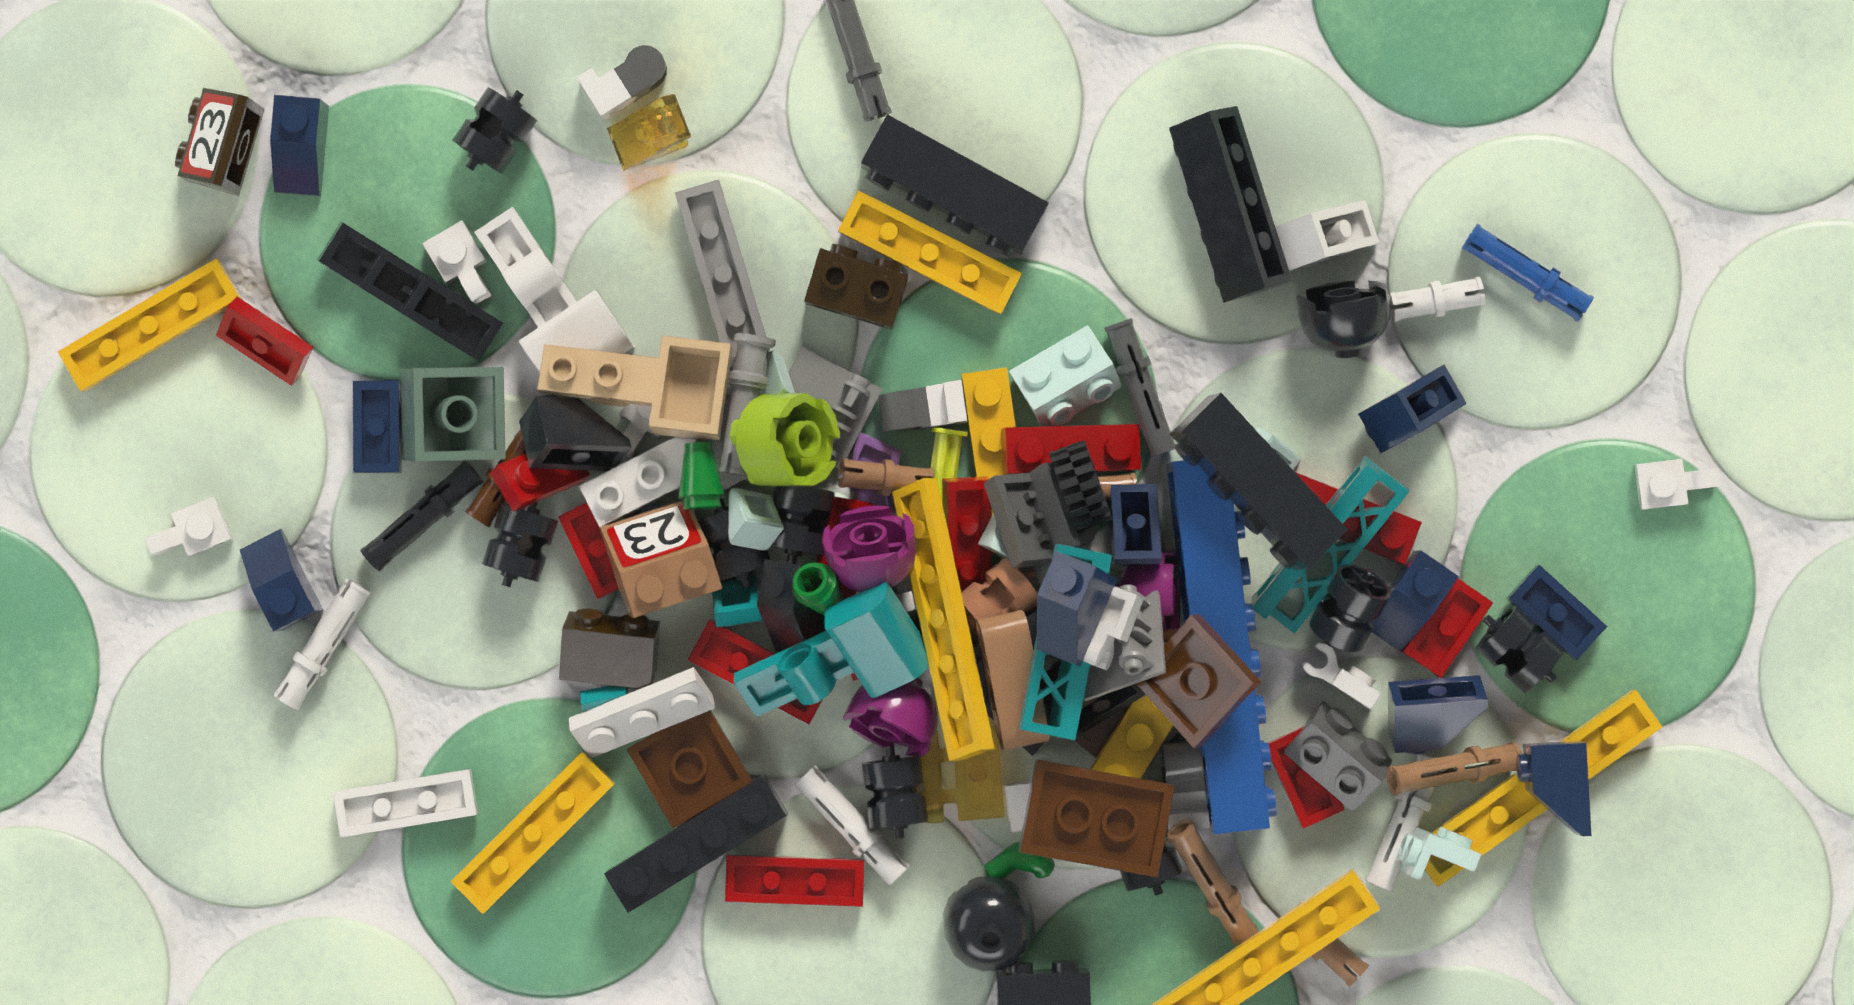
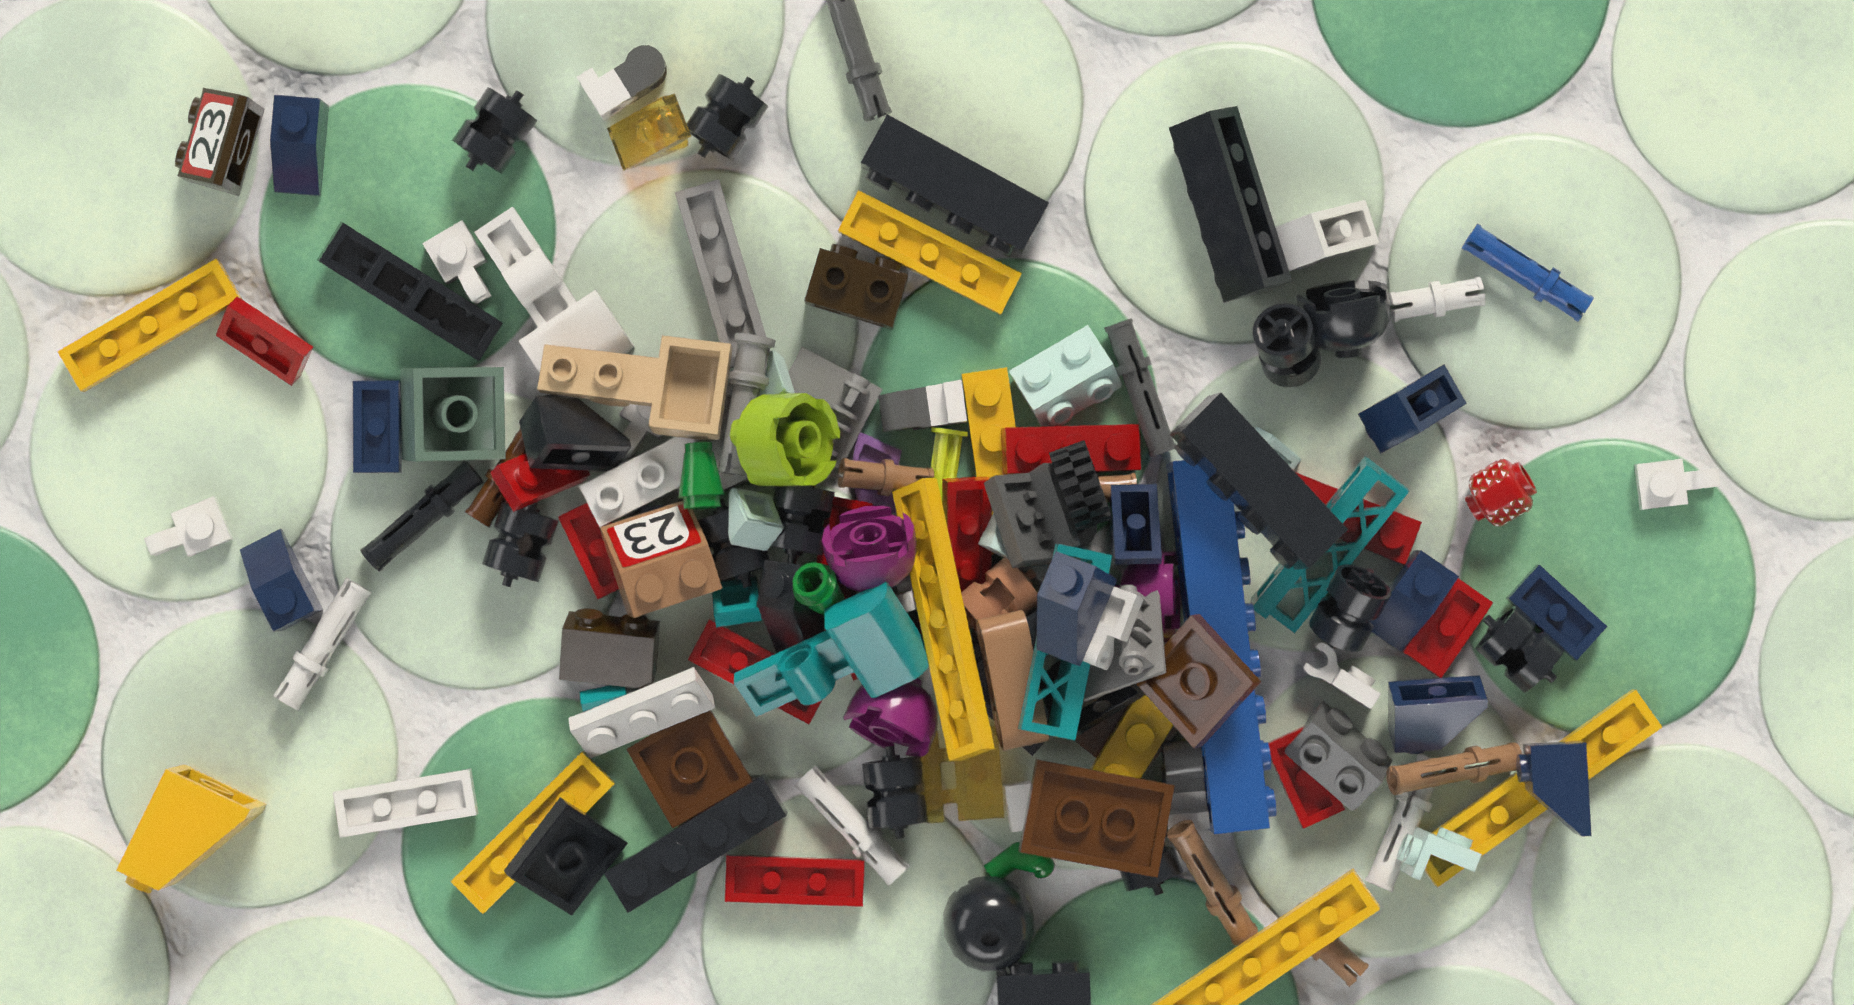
none -> yellow slope [116,764,267,893]
none -> black plate [504,797,628,915]
none -> black wheel [683,74,768,161]
none -> black wheel [1253,303,1321,387]
none -> red head [1465,459,1537,527]

